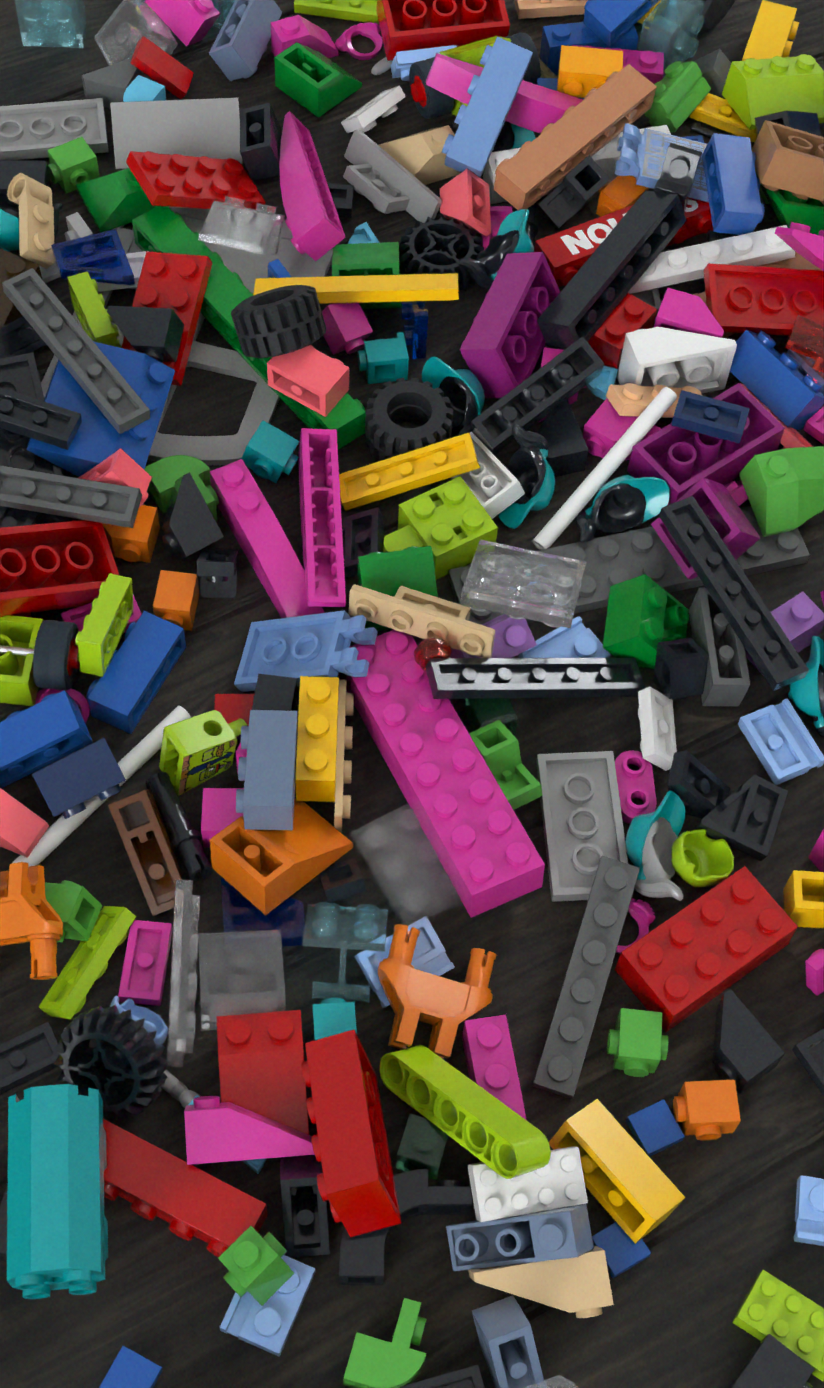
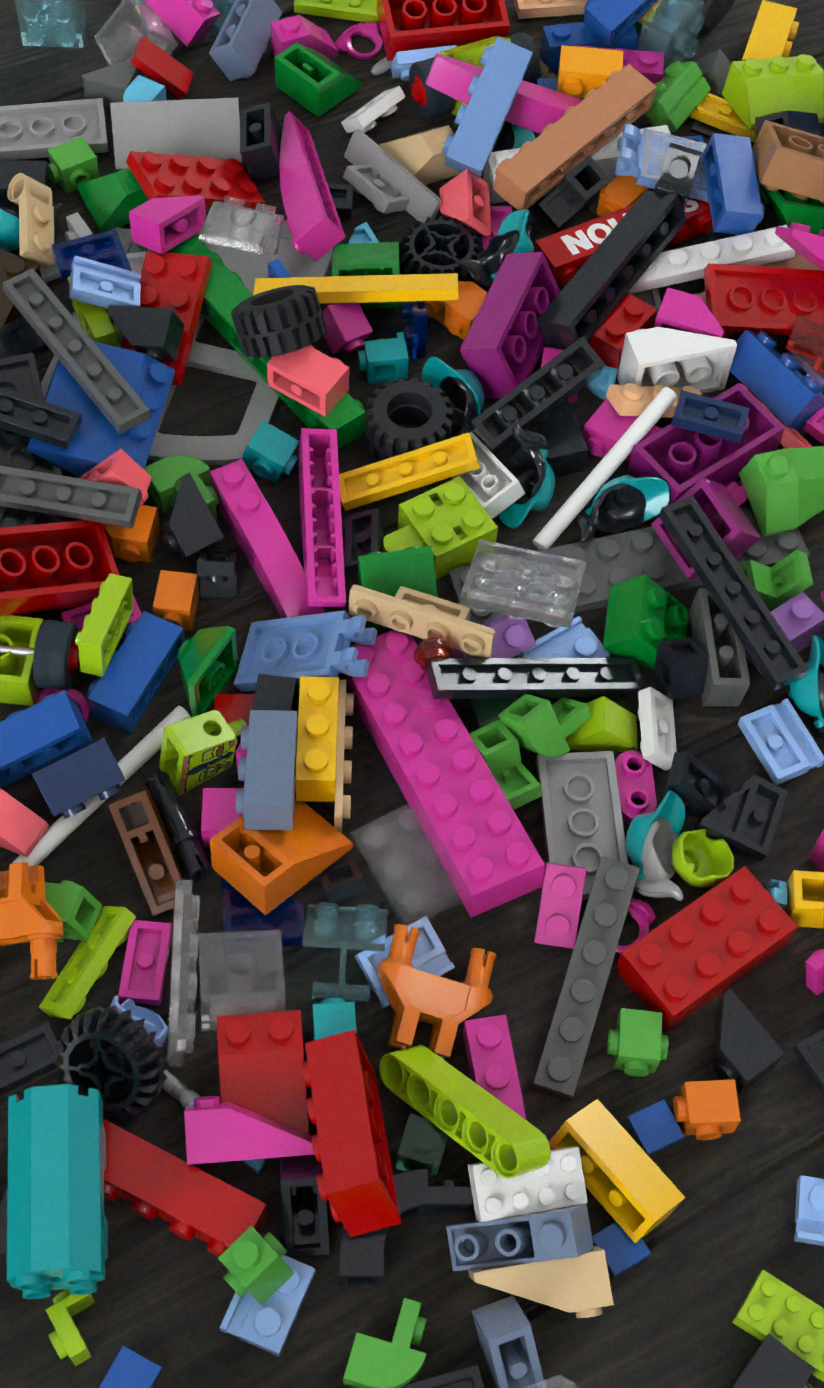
none -> lime bracket [46,1289,95,1366]
none -> light blue plate [69,255,141,309]
none -> dark pink slope [129,195,207,255]
none -> green slope [177,626,239,717]
none -> orange slope [420,281,487,340]
none -> bright green brick [498,693,592,757]
none -> dark pink plate [534,862,586,949]
none -> lime slope [565,696,638,752]
none -> bright green brick [740,550,814,612]
none -> medium azure tile [766,879,788,910]

